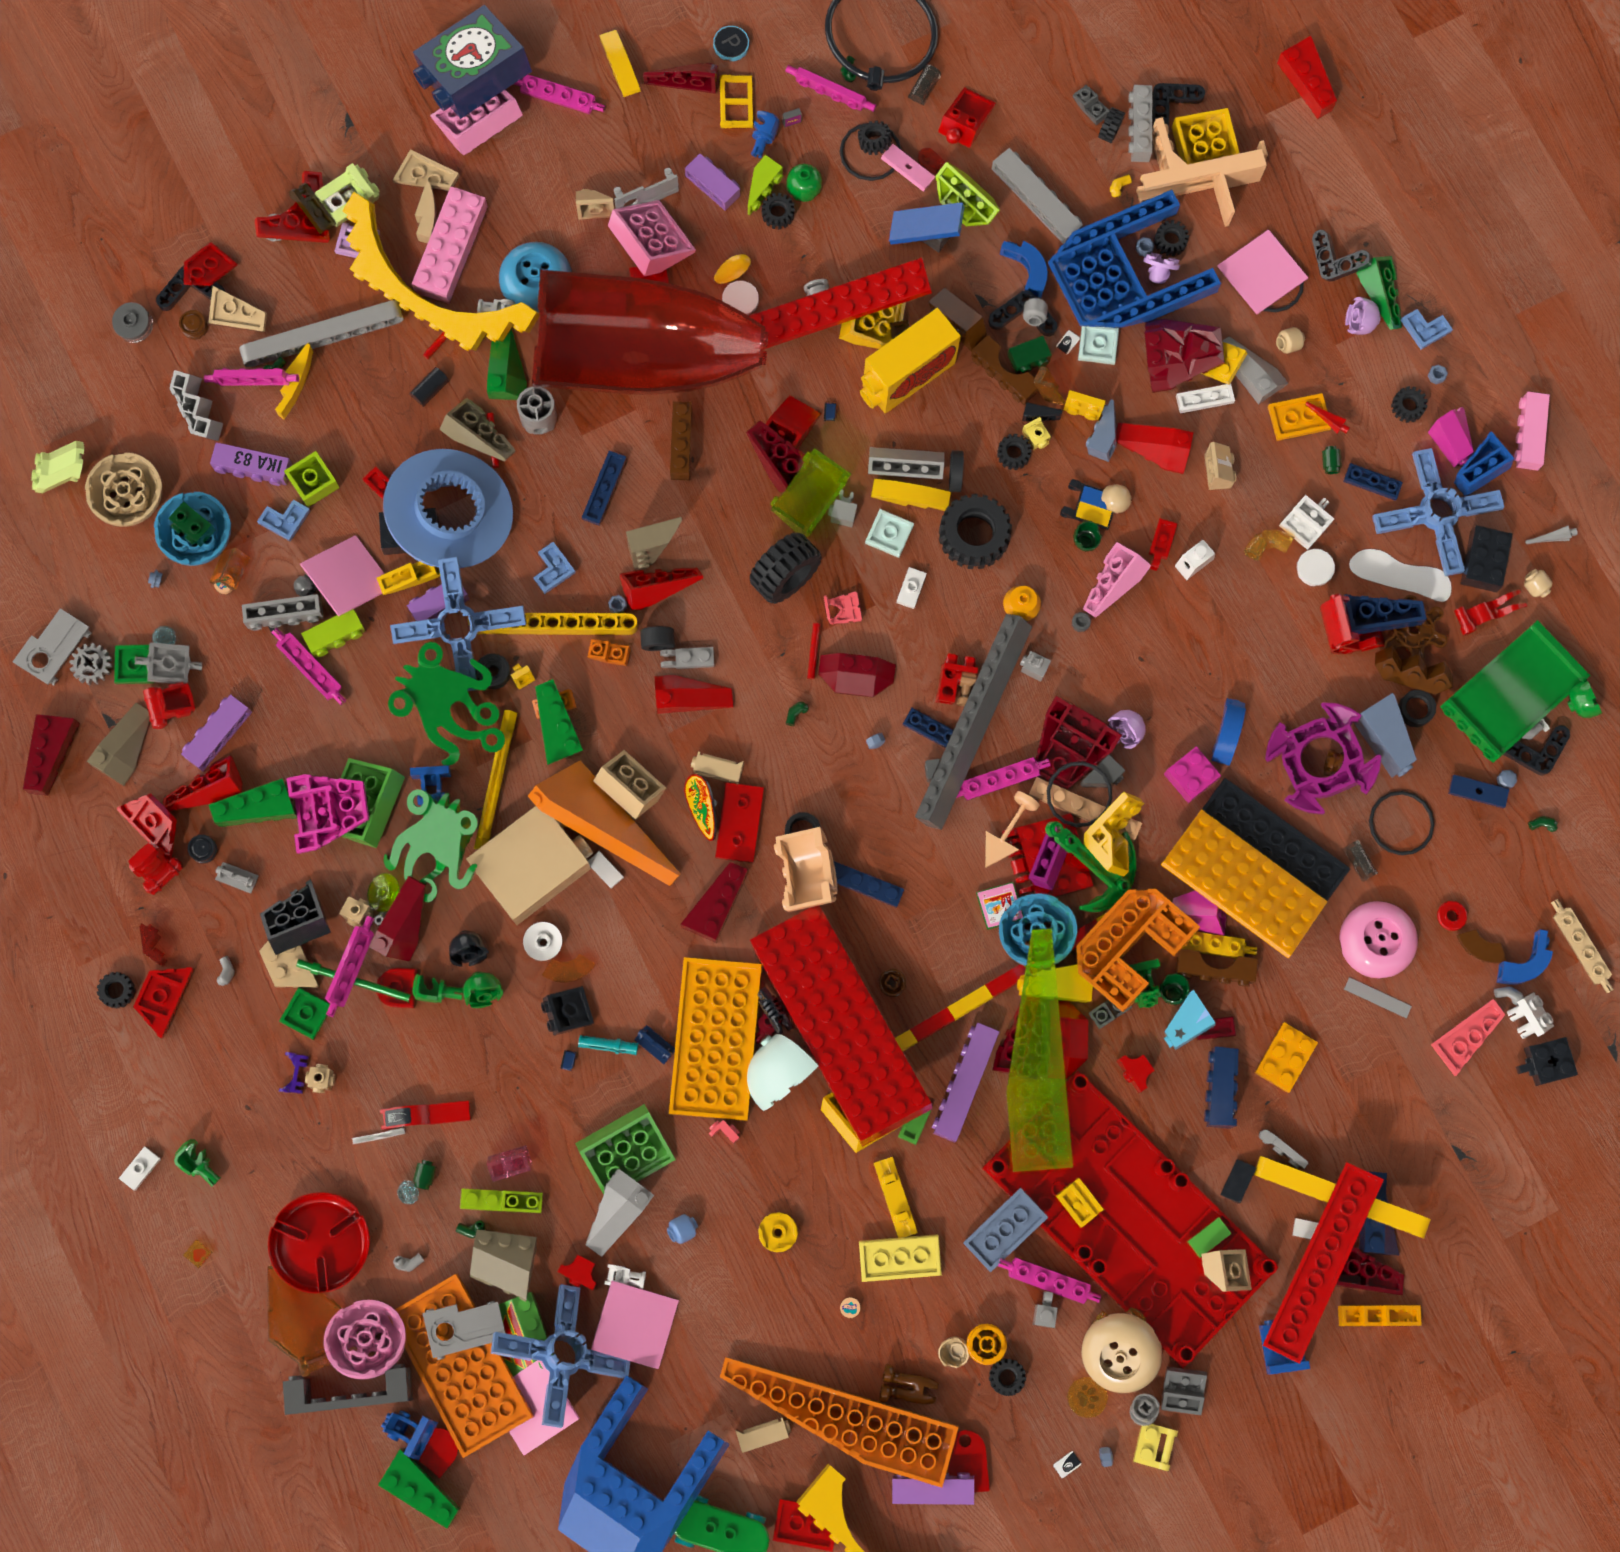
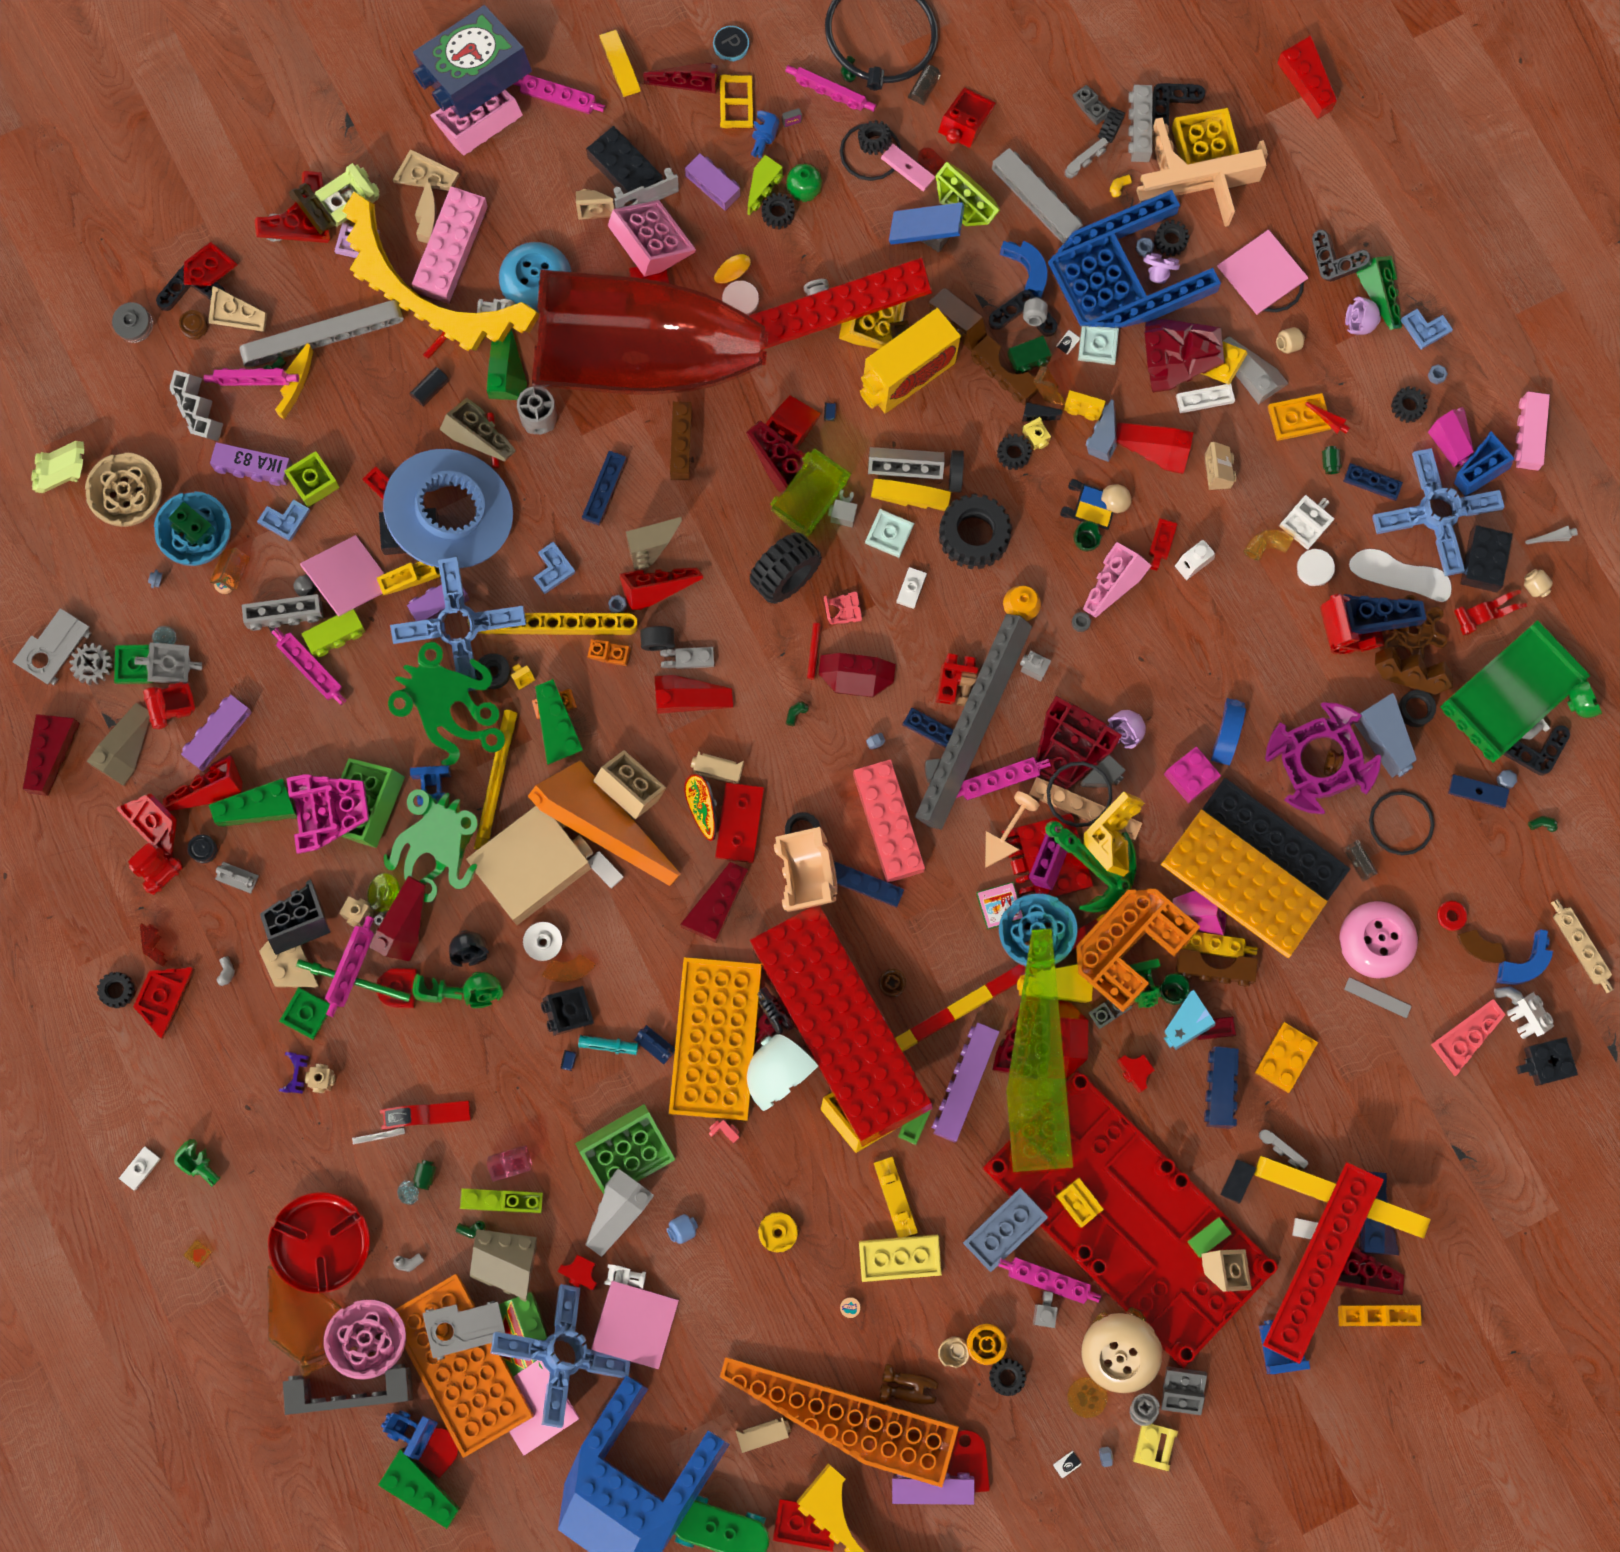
none -> black brick [586,126,663,203]
none -> coral brick [853,759,925,883]
none -> light grey hinge [1065,138,1108,179]

